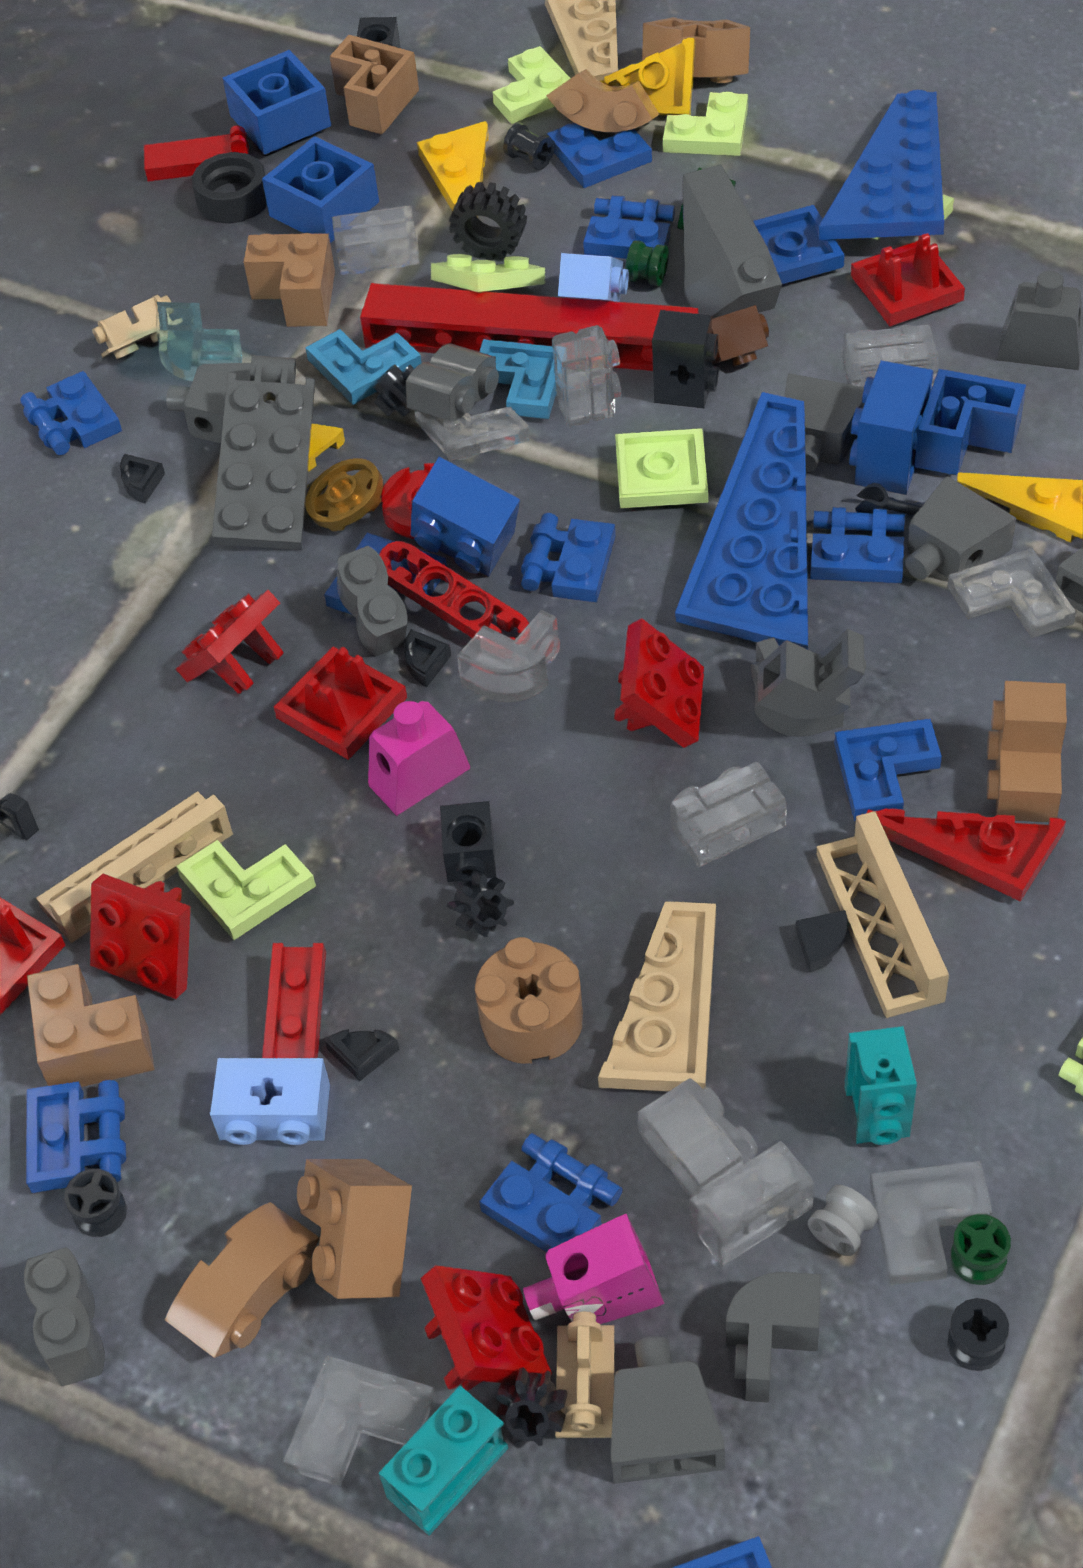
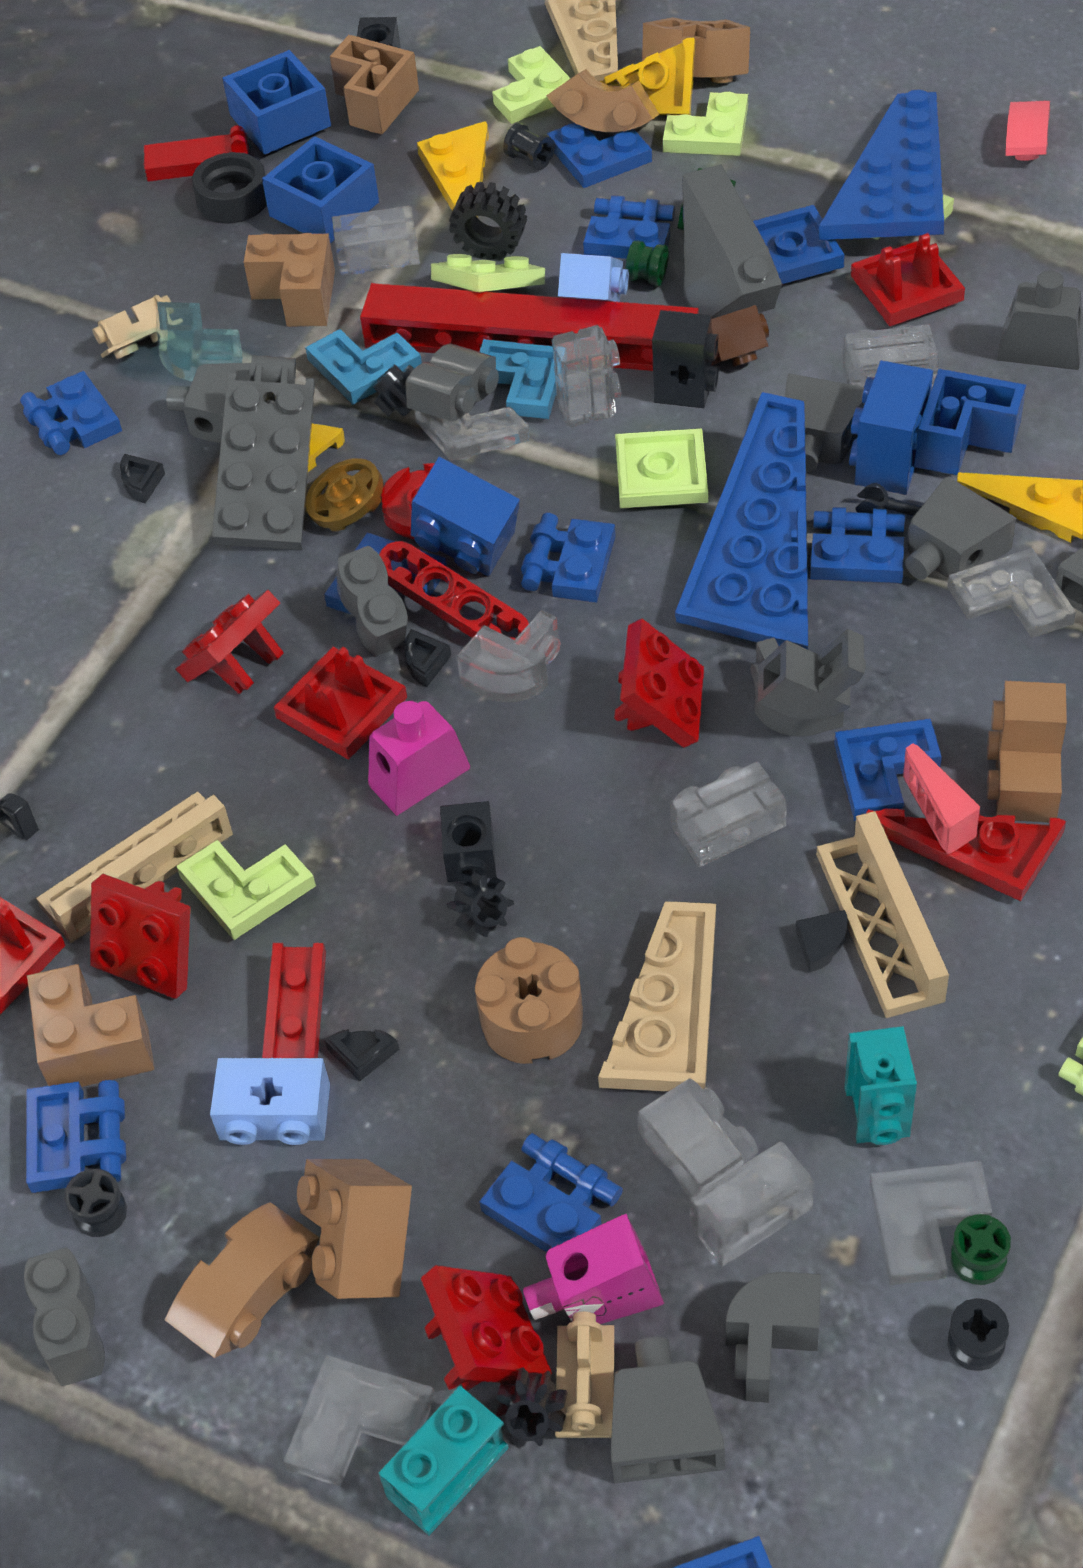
light grey wheel [808,1185,879,1256] -> none
none -> coral slope [903,743,980,854]
none -> coral slope [1006,101,1050,161]

